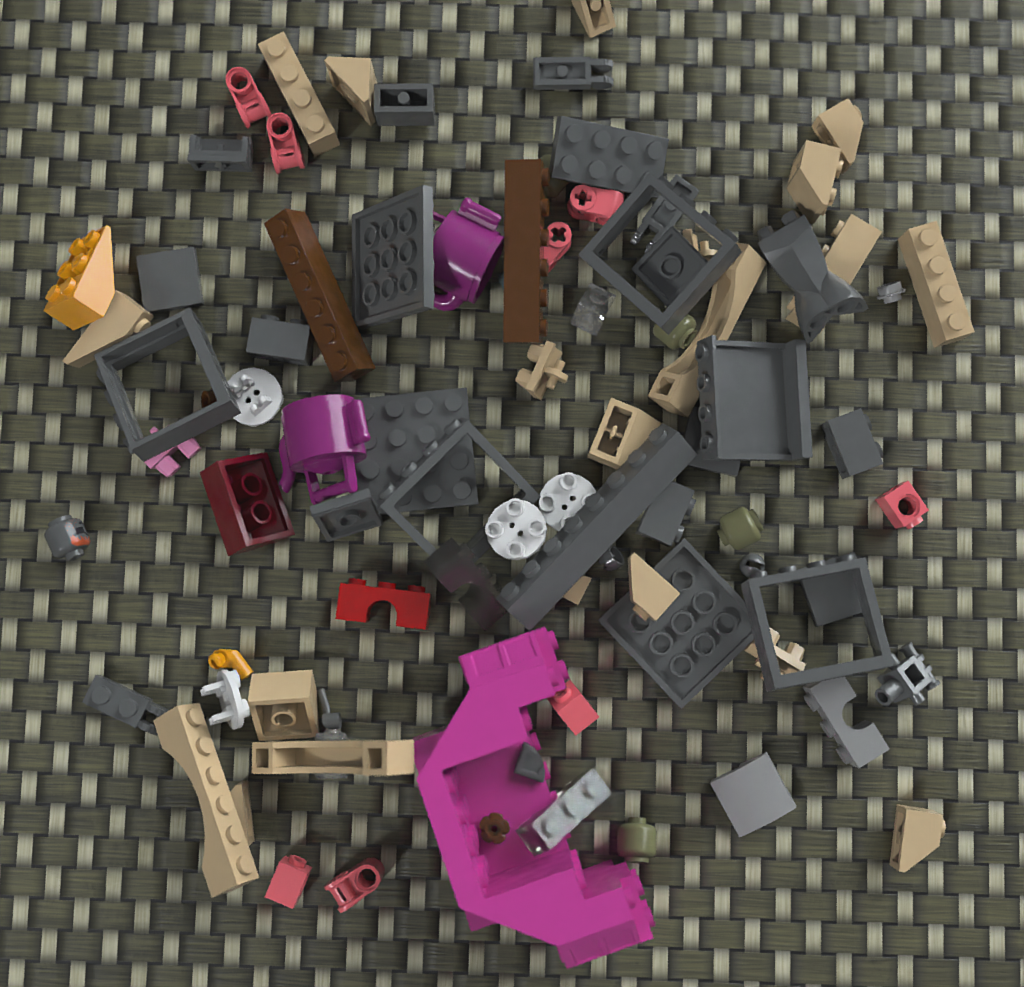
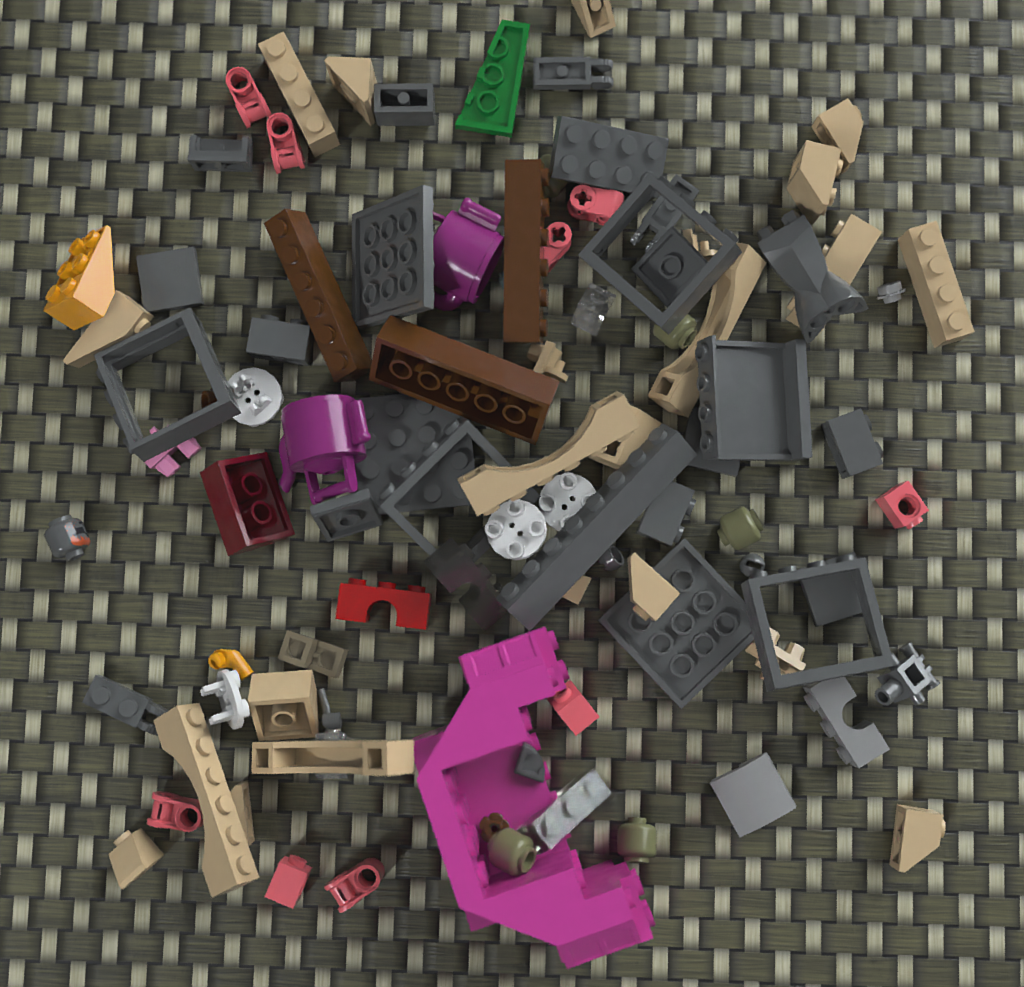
none -> tan slope [108,828,164,890]
none -> coral piece [146,791,204,832]
none -> dark tan slope [277,630,349,678]
none -> reddish brown brick [369,315,560,445]
none -> green wing [455,20,530,138]
none -> tan arch [457,391,640,516]
none -> olive head [487,827,536,876]

